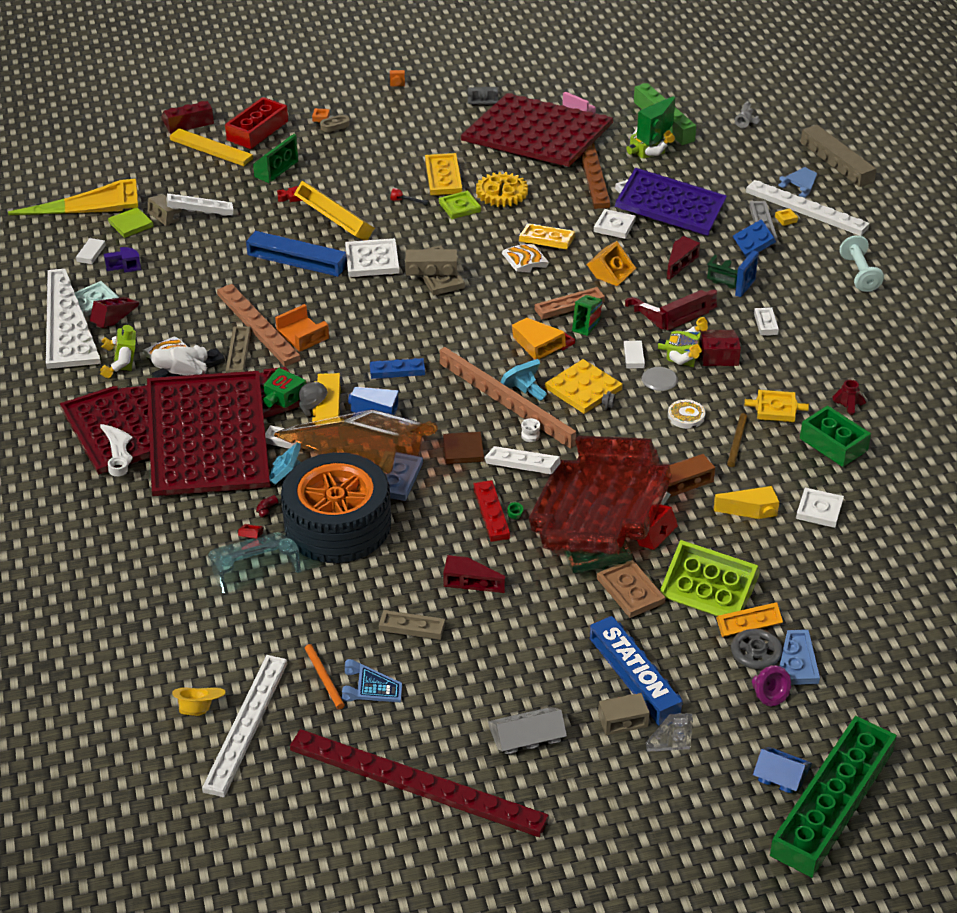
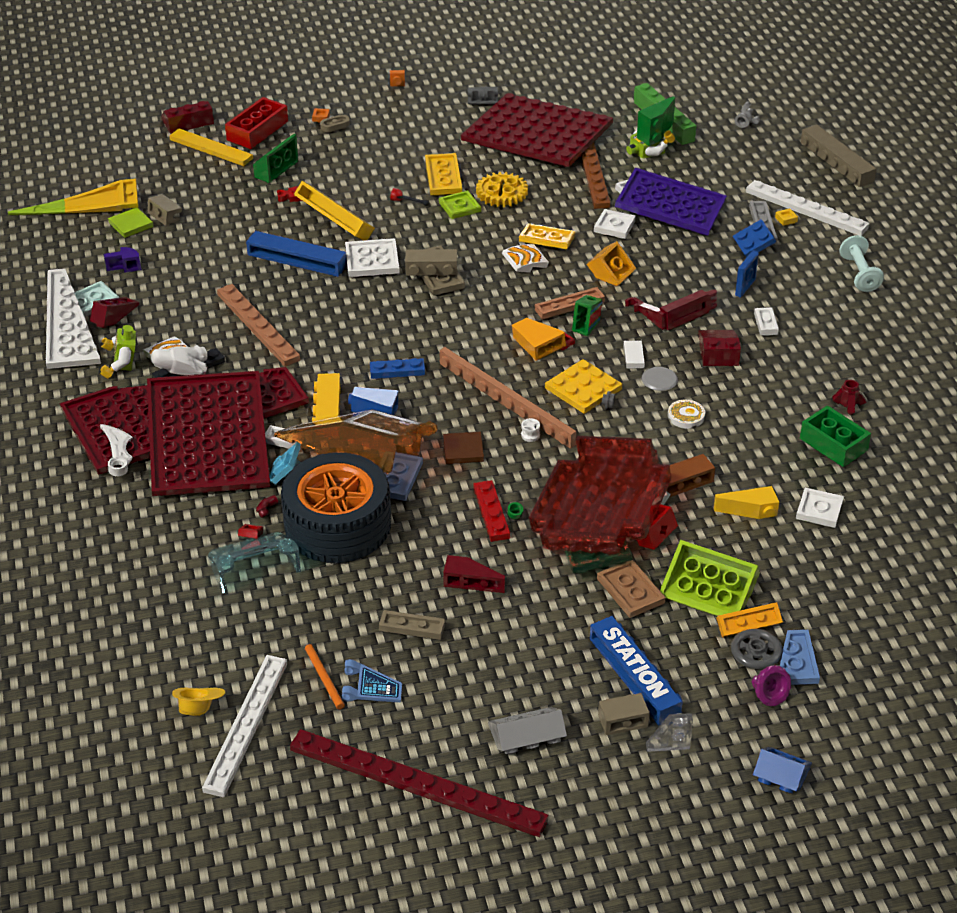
white tile [76,238,106,264] -> none
white plate [166,194,233,216] -> none
dark tan tile [225,326,251,373] -> none
green torso [263,368,307,408] -> none
orange panel [275,304,329,352] -> none
dark grey piece [299,382,328,417] -> none
white plate [484,446,561,474] -> none
medium azure piece [500,359,547,401] -> none
bright pink panel [563,92,596,113] -> none
torso [658,317,708,367] -> none
dark red slope [667,236,700,280] -> none
dark green window [707,255,738,289] -> none
pearl gold bar [727,413,747,467] -> none
yellow plate [744,390,809,422] -> none
green brick [770,715,897,878] -> none
medium blue flag [778,167,817,198] -> none

